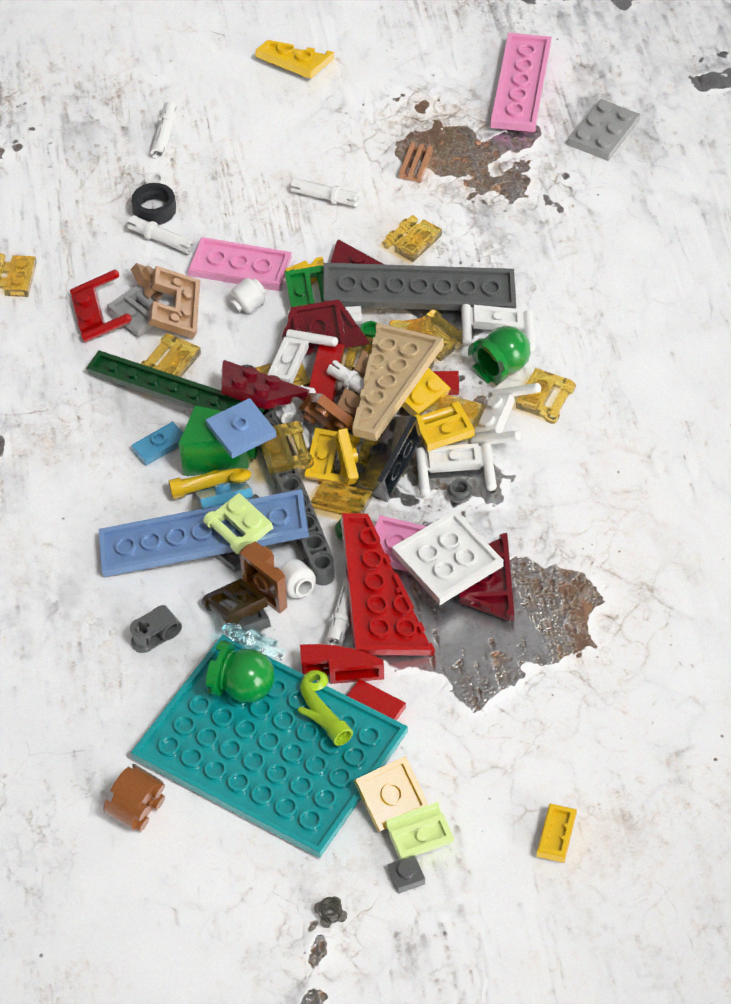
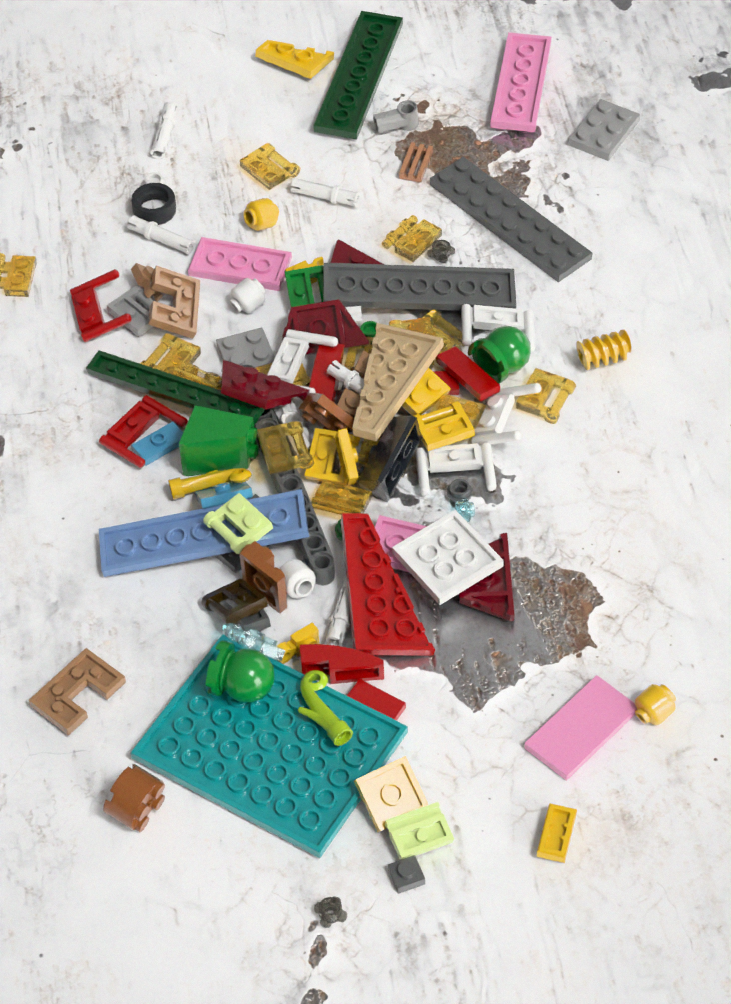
dark grey piece [130,605,182,653] -> none
medium blue plate [206,398,277,458] -> none
none -> medium nougat plate [29,648,126,736]
none -> red plate [99,395,188,468]
none -> clear yellow plate [173,363,221,390]
none -> light grey plate [216,327,275,372]
none -> clear yellow plate [240,143,301,190]
none -> yellow head [243,198,279,231]
none -> yellow plate [275,622,319,664]
none -> dark green plate [313,11,403,140]
none -> light grey piece [373,100,419,133]
none -> clear smoke plate [427,240,455,263]
none -> dark grey plate [430,157,593,283]
none -> red tile [436,346,500,401]
none -> clear light blue plate [455,497,475,522]
none -> bright pink tile [524,675,637,781]
none -> yellow piece [576,329,632,370]
none -> yellow head [635,684,676,725]

